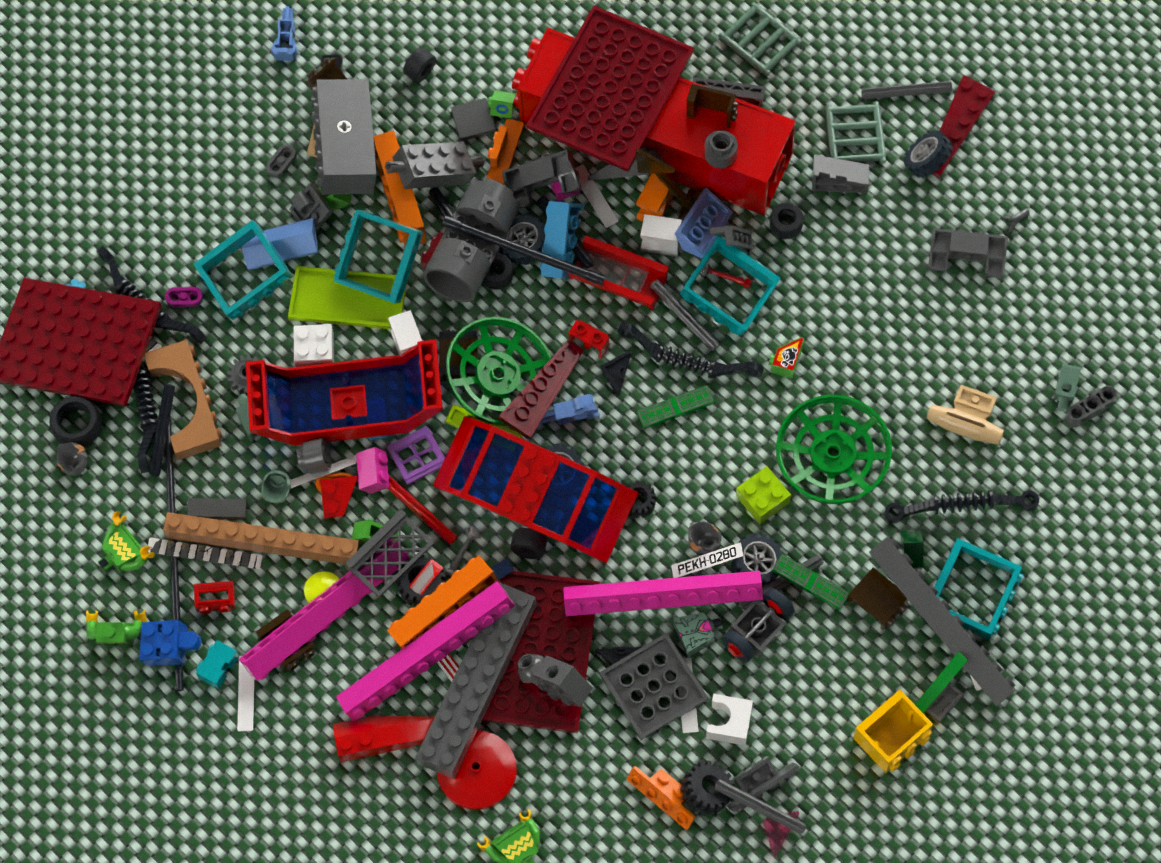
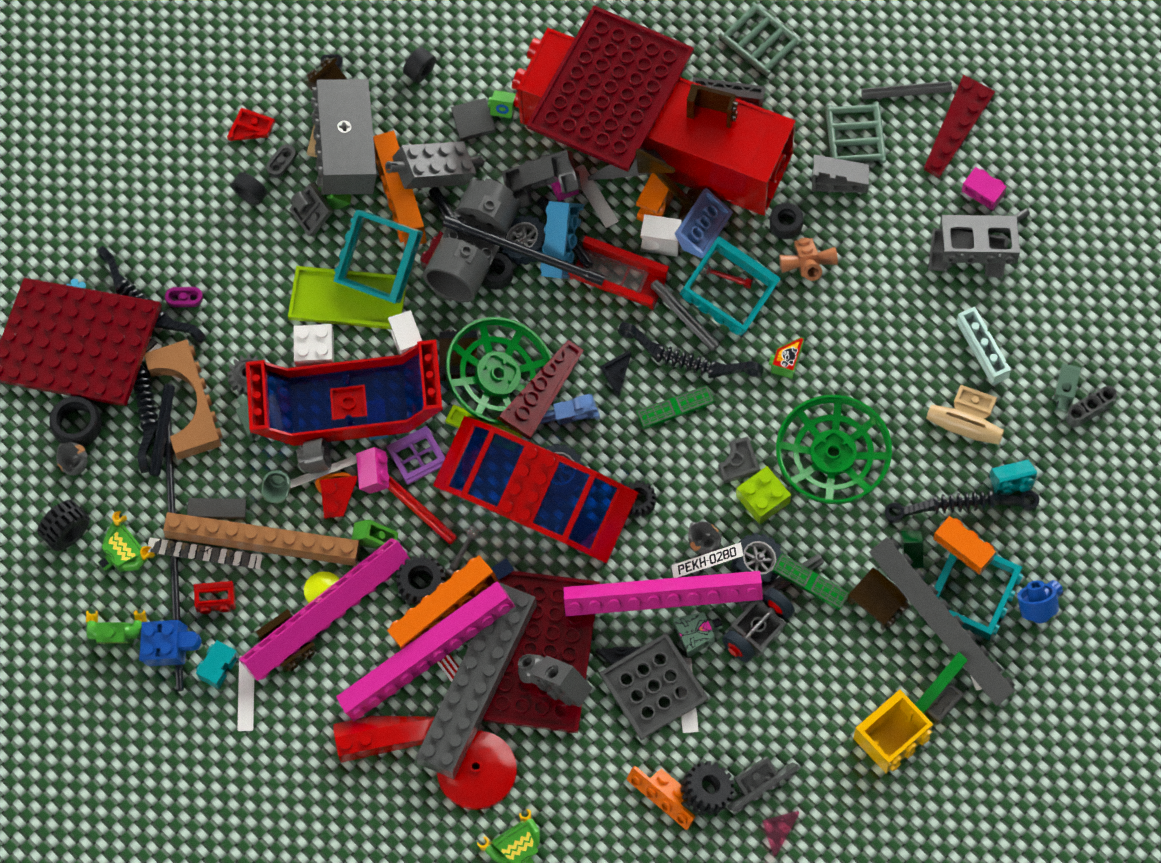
teal window [193,220,293,320] -> none
medium blue slope [242,218,319,270] -> none
medium blue piece [271,6,298,61] -> none
dark grey fence [345,509,434,598] -> none
sticker [409,559,443,595] -> none
orange bracket [487,119,524,185] -> none
black tyre [510,528,548,559] -> none
red window [568,320,611,359] -> none
dark grey piece [704,130,738,168] -> none
white piece [706,694,753,746] -> none
dark grey fence [710,225,753,250] -> none
dark grey axle [714,779,806,834] -> none
black wheel [904,131,953,178] -> none
none -> black tyre [37,500,90,551]
none -> red wing [227,108,275,141]
none -> black tyre [231,172,267,205]
none -> dark grey tile [718,436,761,484]
none -> nougat brick [779,238,838,281]
none -> orange brick [933,516,996,575]
none -> window [939,215,1020,264]
none -> light aqua brick [956,307,1011,385]
none -> dark pink brick [962,167,1007,211]
none -> teal slope [989,460,1037,495]
none -> blue piece [1017,580,1063,623]

